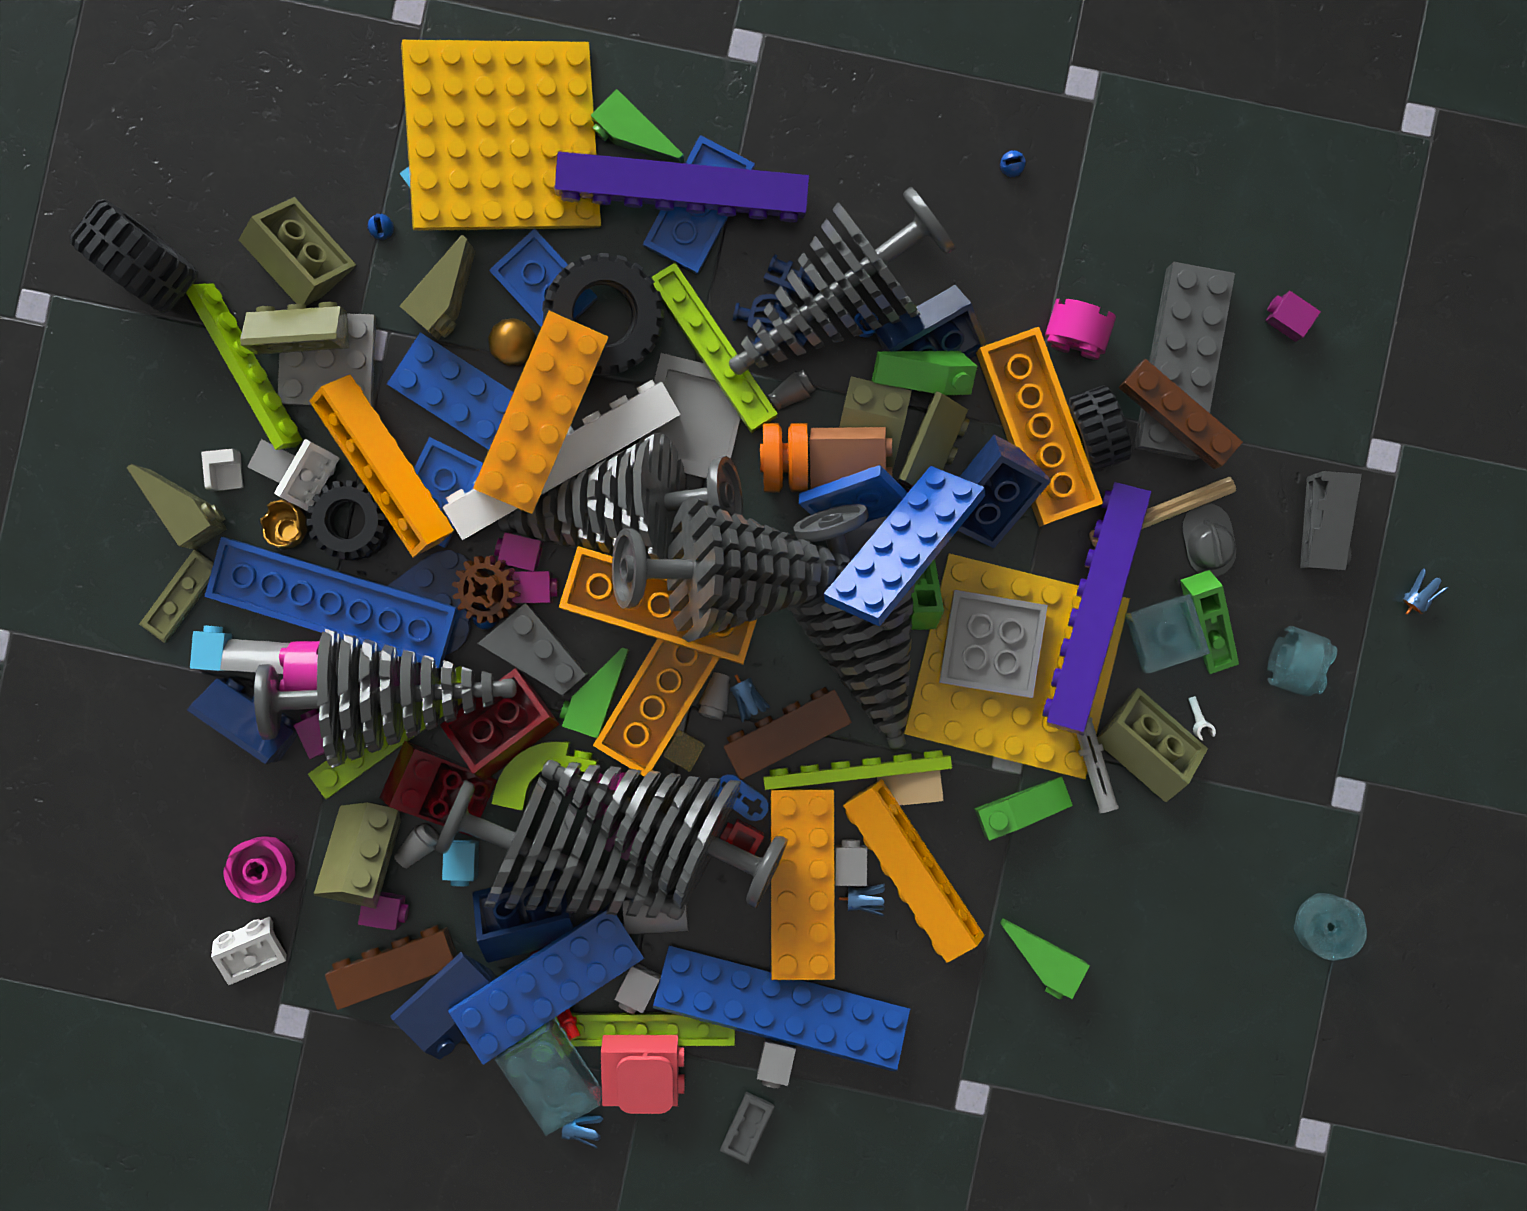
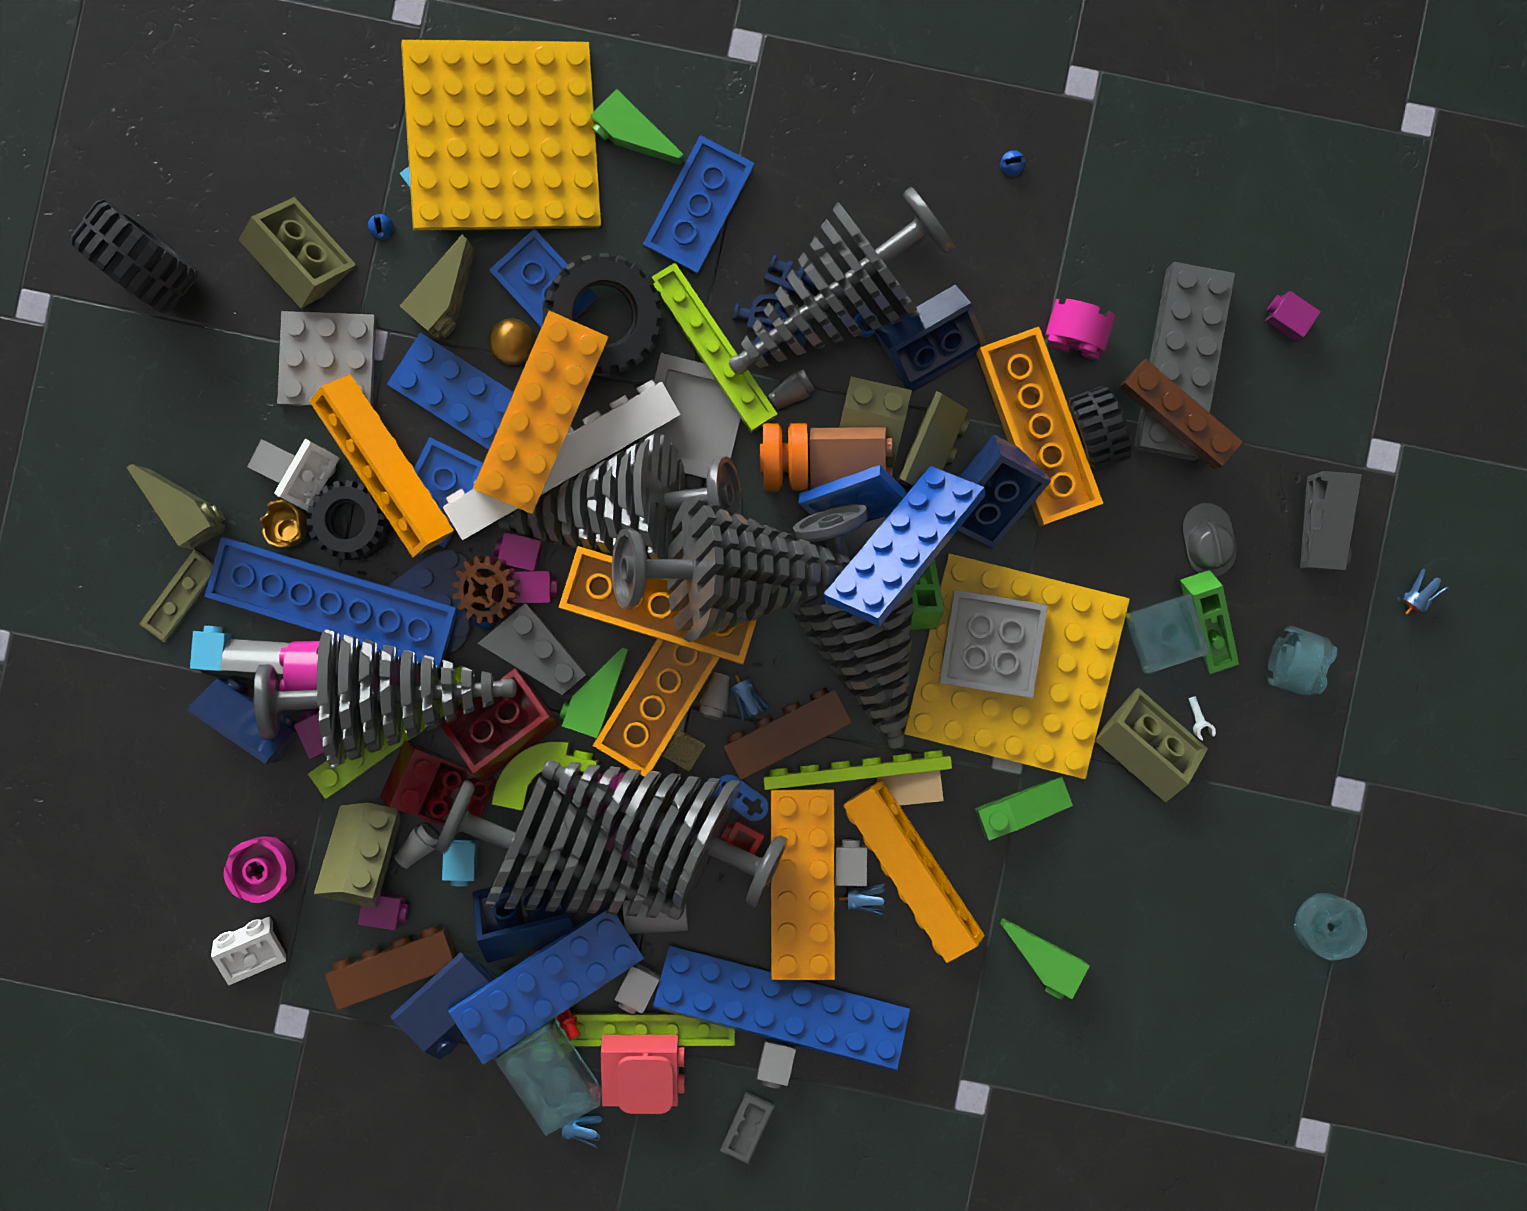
lime plate [186,283,303,450] -> none
white panel [201,449,244,492] -> none
slope [240,302,349,355] -> none
dark purple brick [555,151,809,222] -> none
bright green slope [872,351,977,395] -> none
dark purple brick [1042,482,1151,736] -> none
light grey pin [1077,717,1119,813] -> none
tan axle [1089,477,1236,547] -> none

